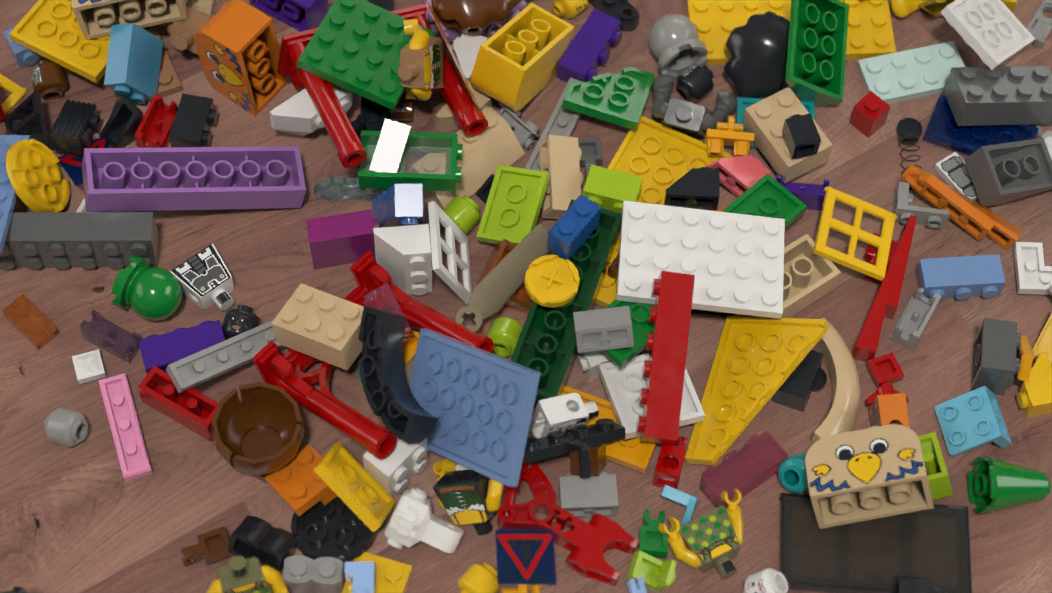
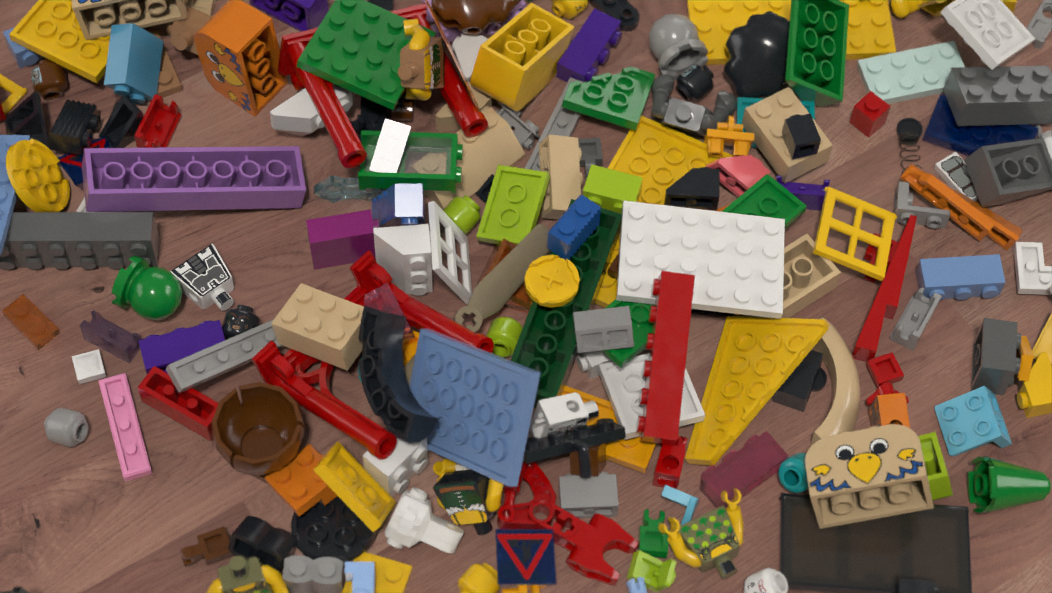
black brick [169,94,218,147] -> none

